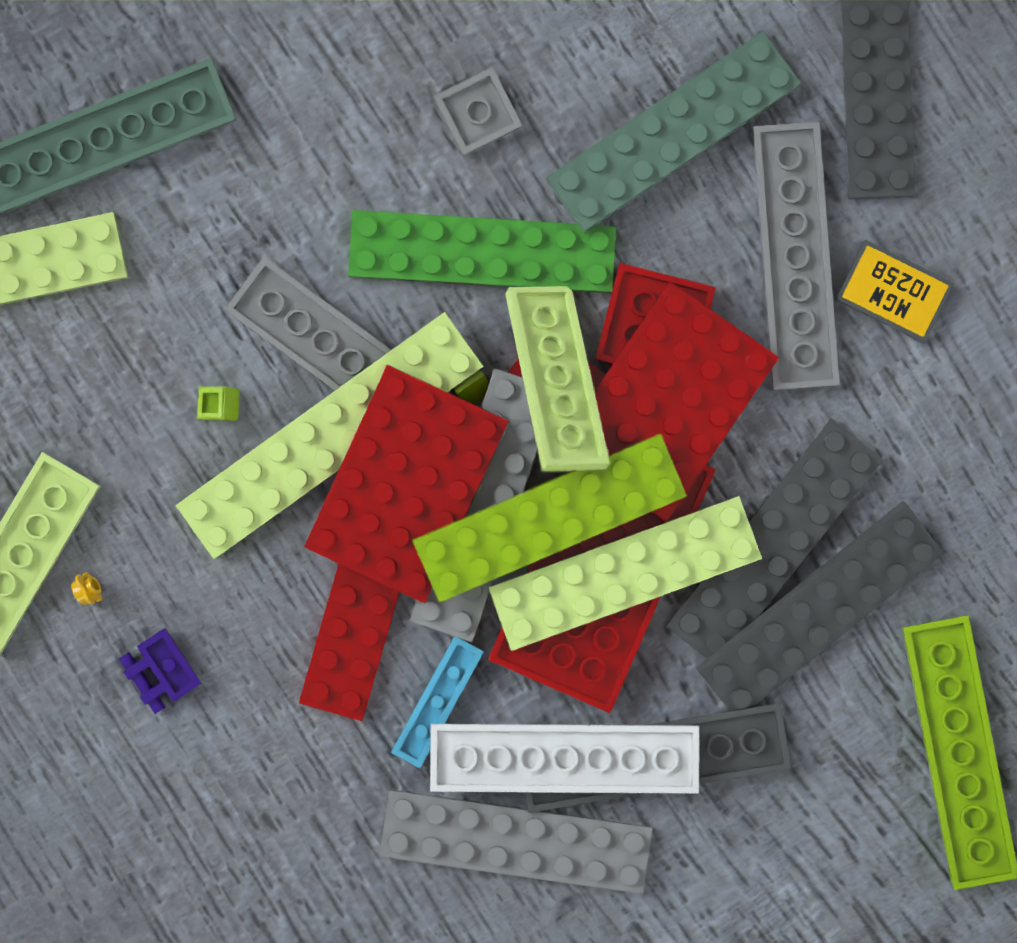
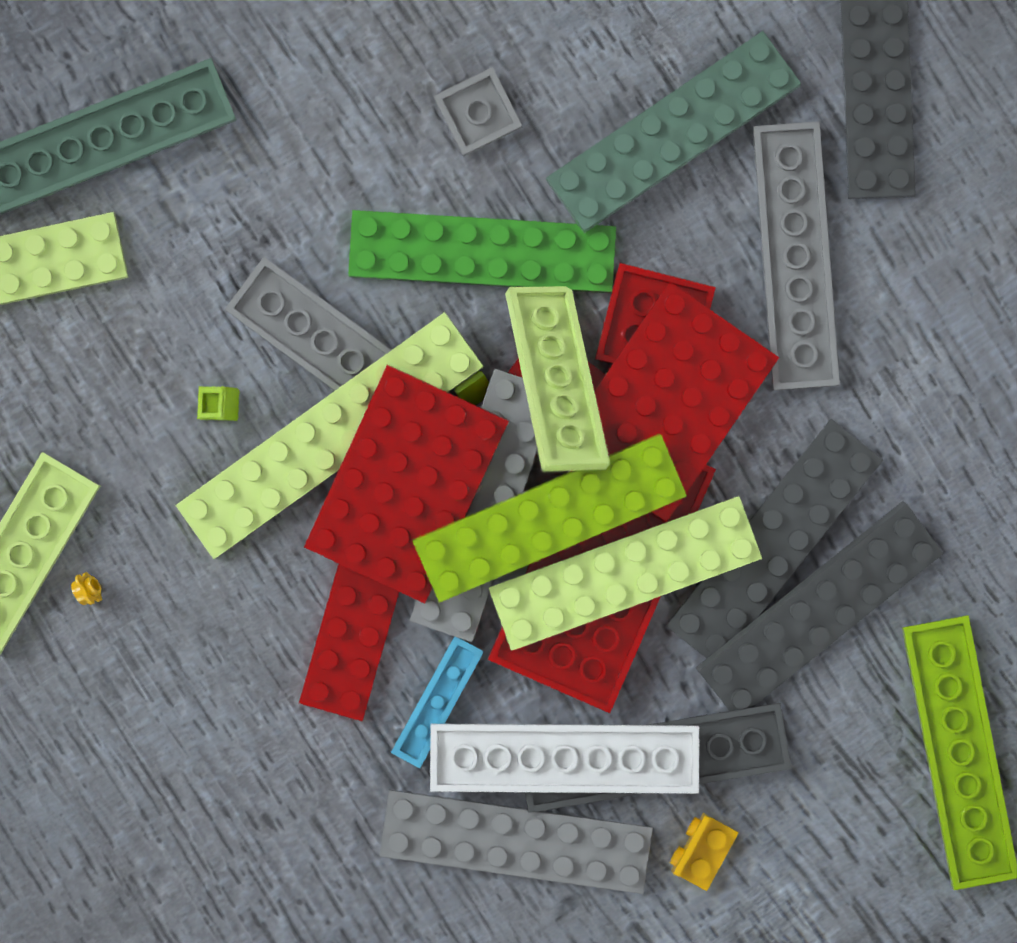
dark purple plate [119,628,202,714] -> none
yellow tile [835,240,954,344] -> none
none -> yellow bracket [669,813,739,891]

